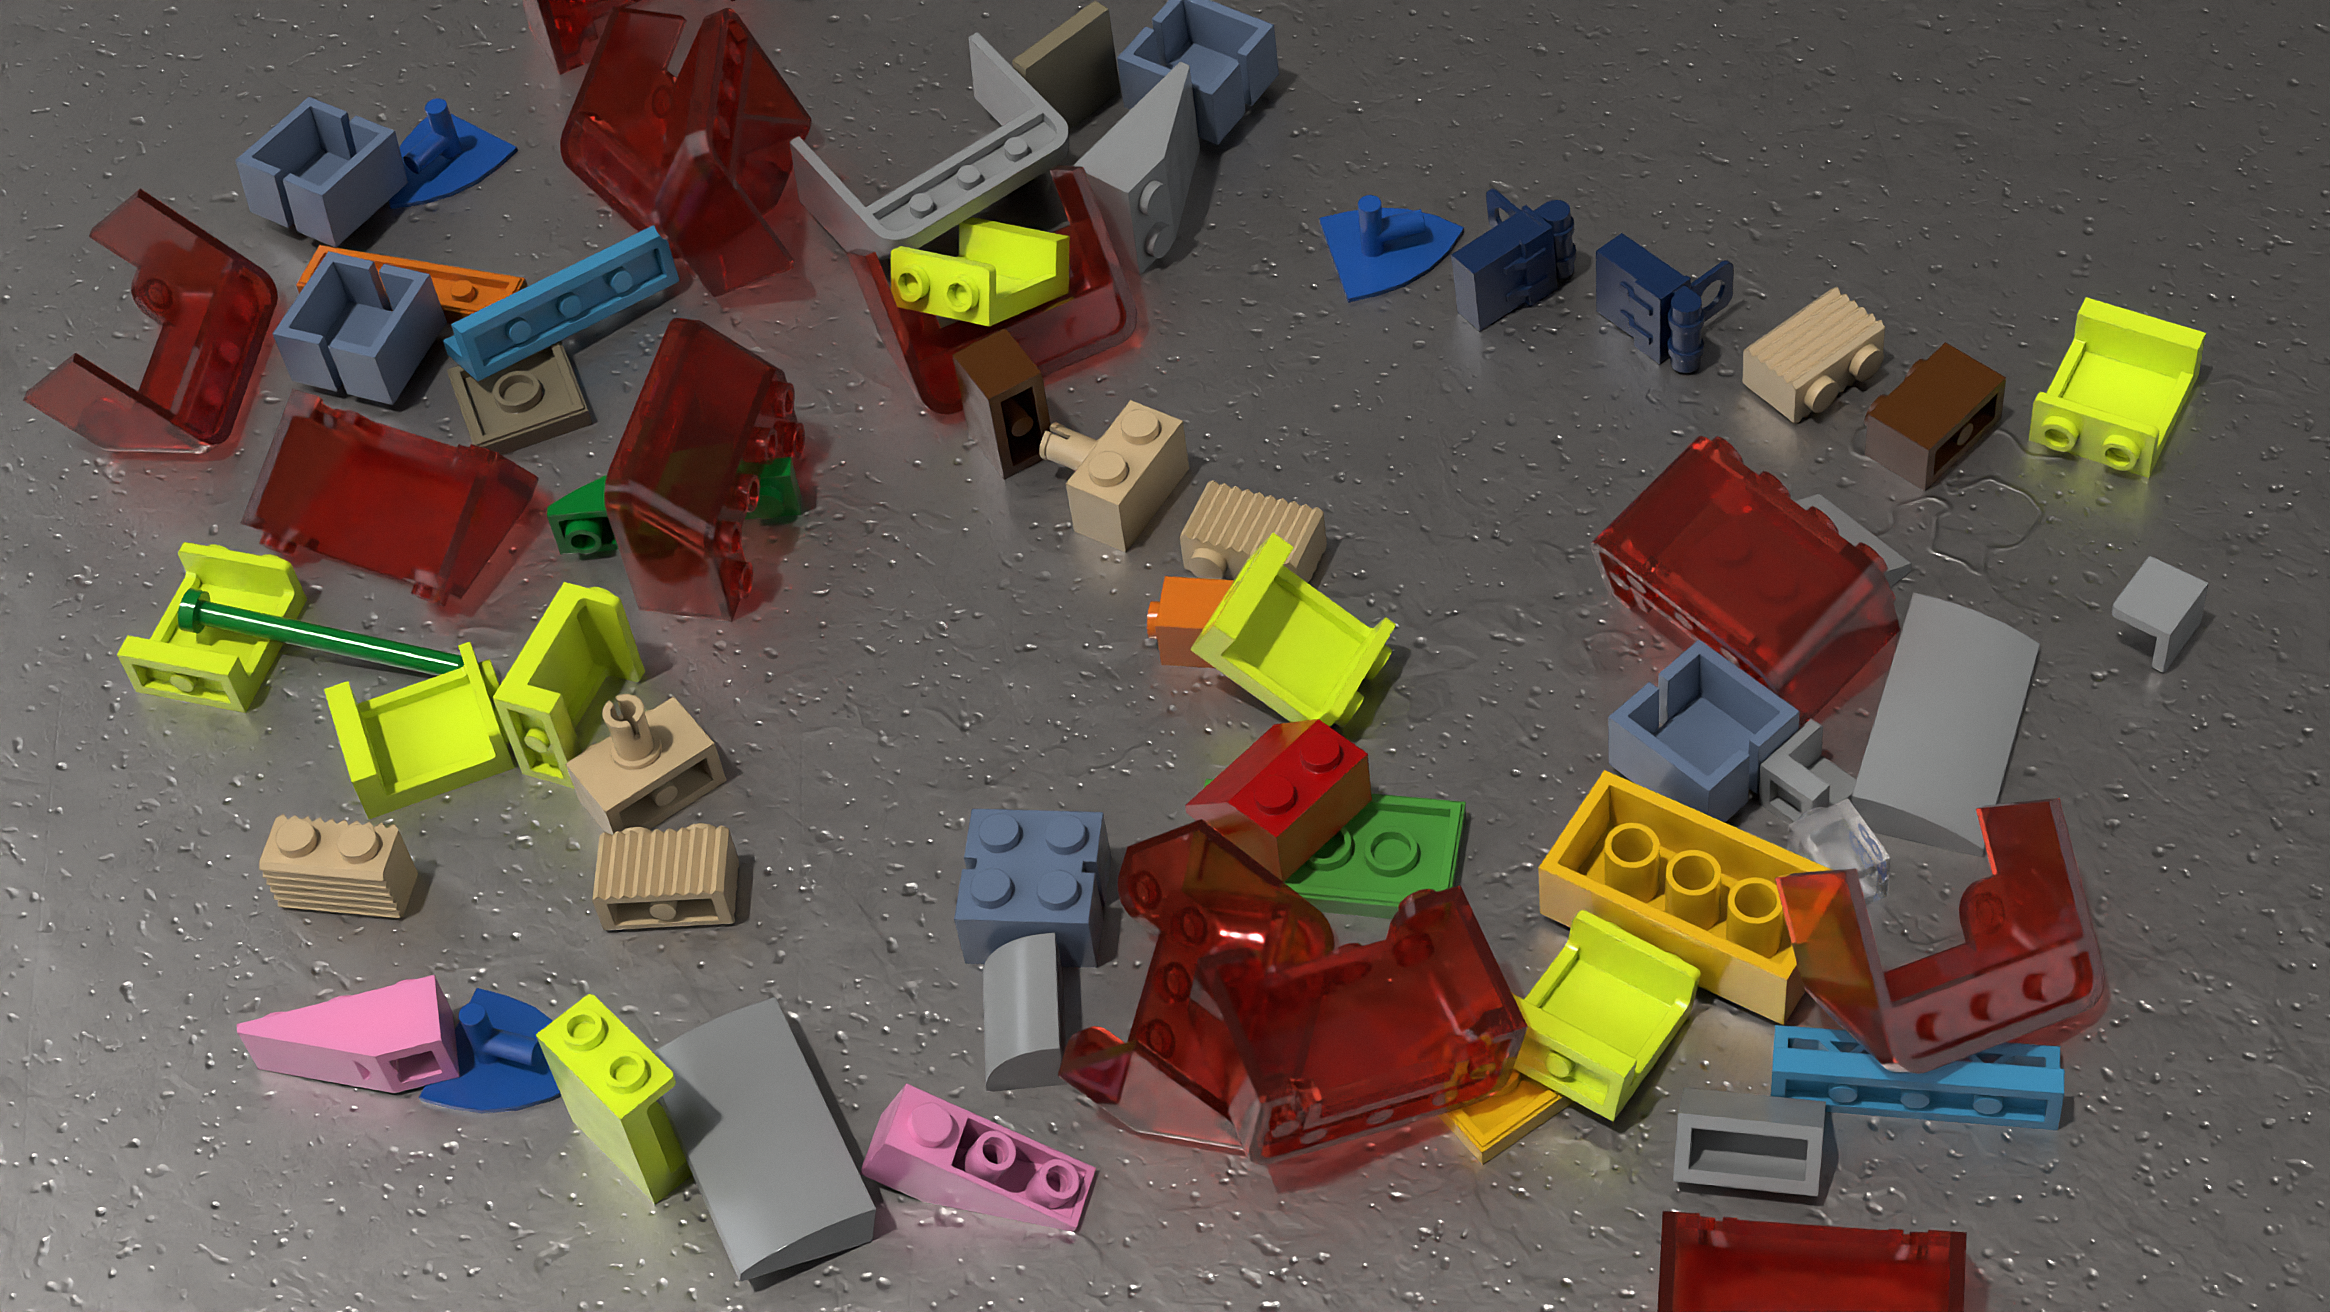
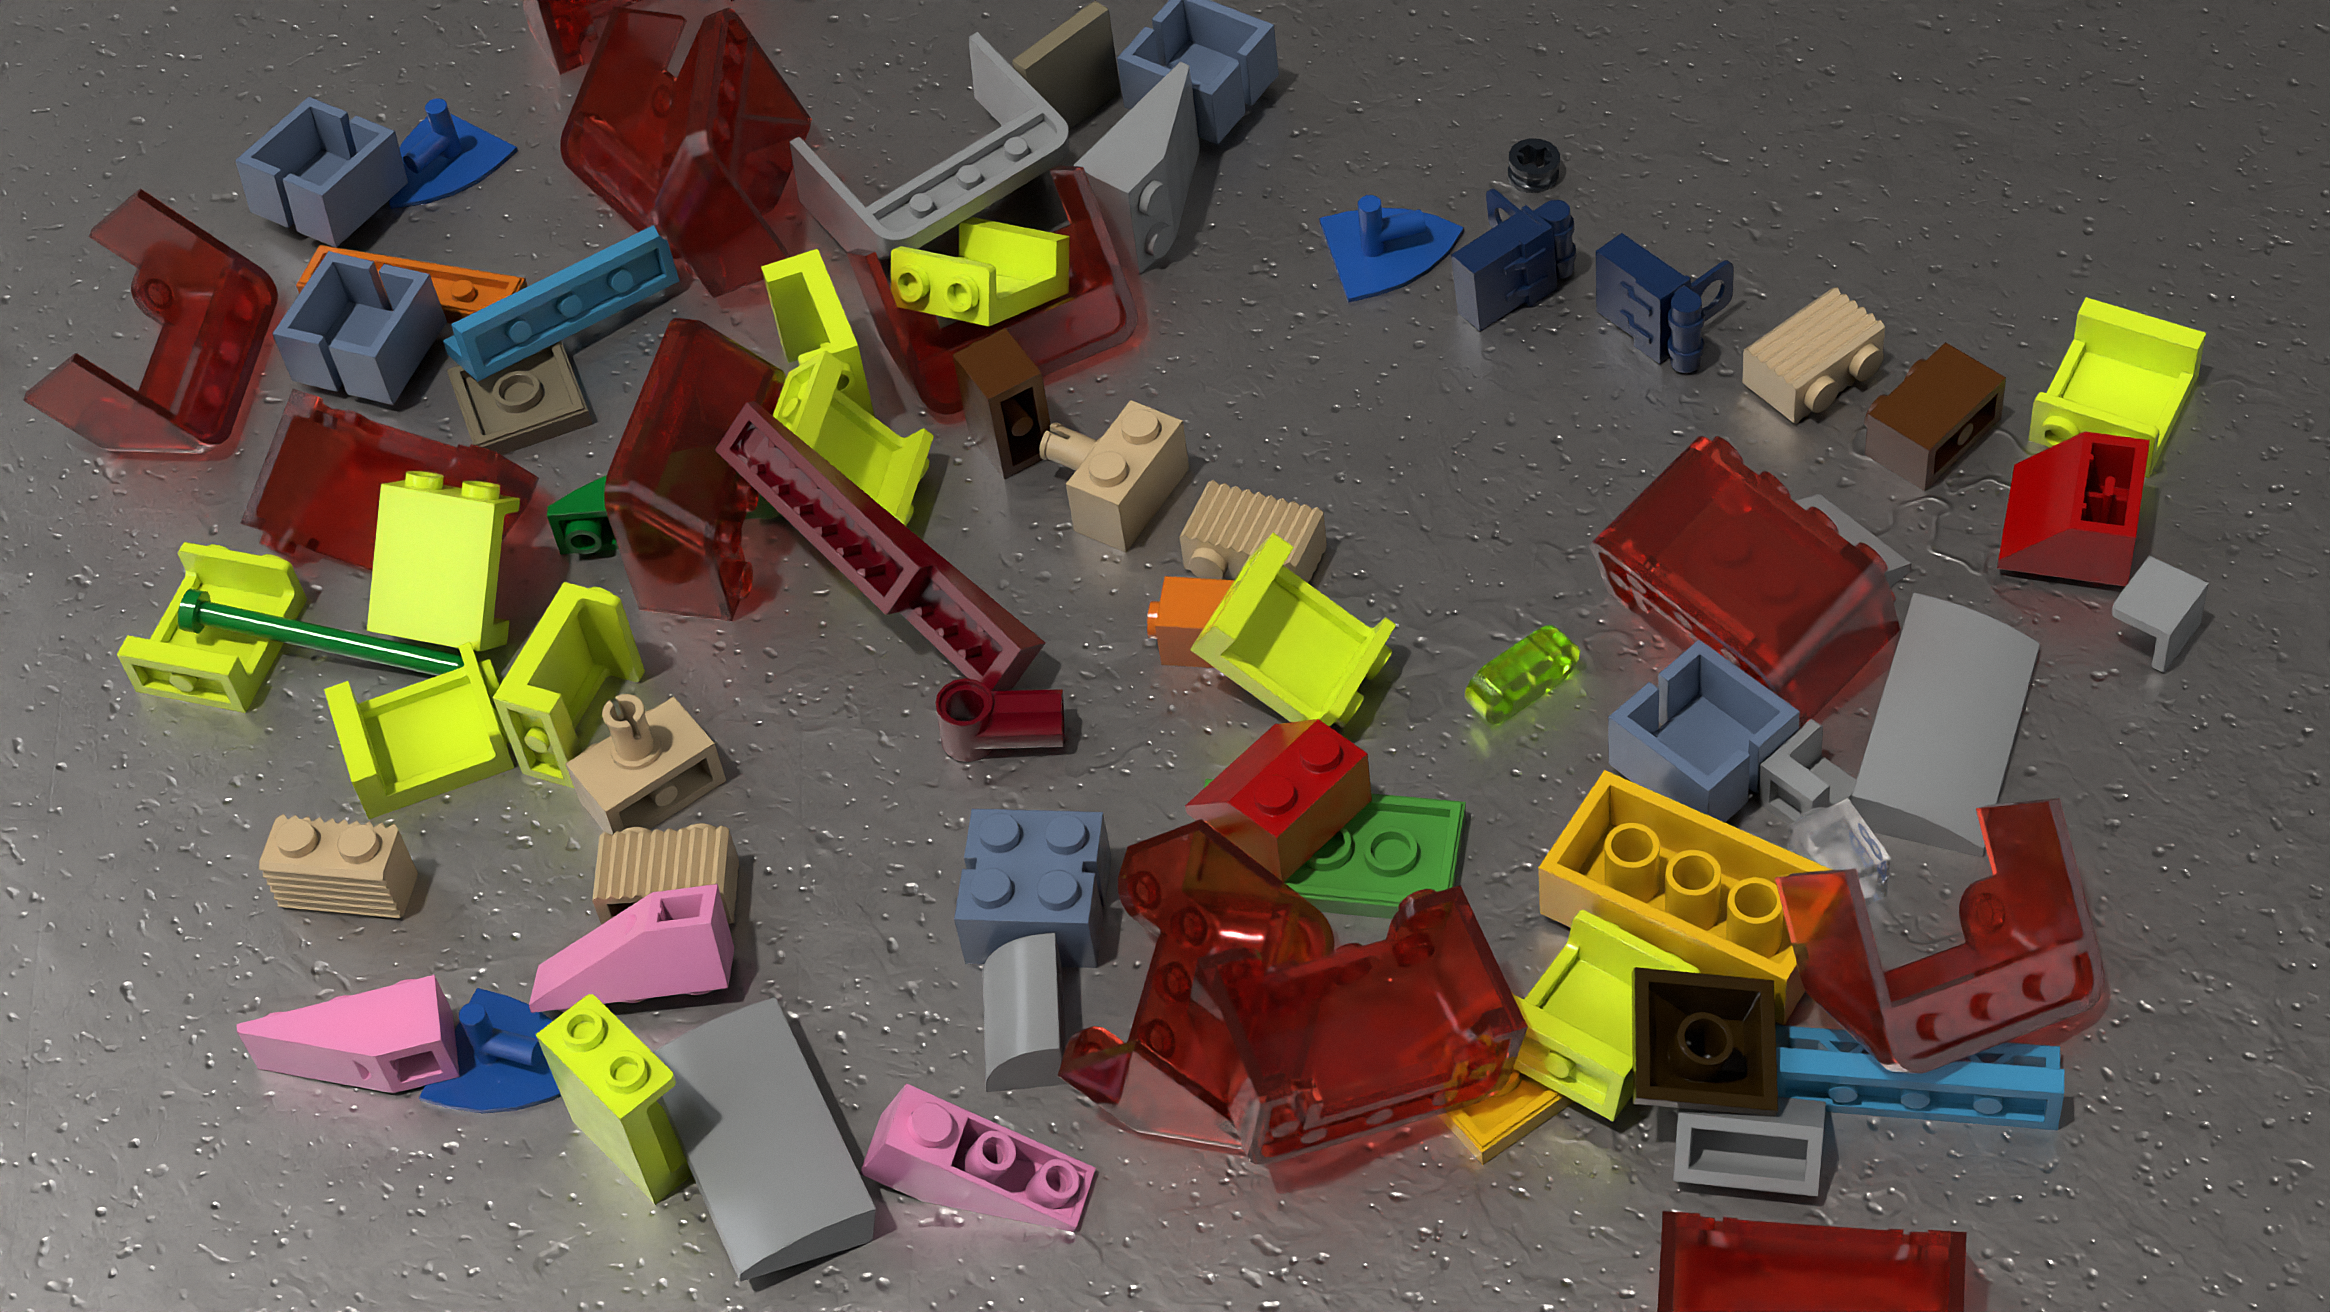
none -> neon yellow panel [367,471,520,652]
none -> bright pink slope [529,884,735,1013]
none -> dark red slope [715,401,1046,691]
none -> neon yellow panel [761,249,875,417]
none -> neon yellow panel [772,350,934,526]
none -> dark red piece [935,678,1065,762]
none -> clear neon green beam [1465,625,1580,724]
none -> black bush [1507,138,1560,193]
none -> dark brown slope [1632,967,1778,1117]
none -> red slope [1997,431,2150,586]

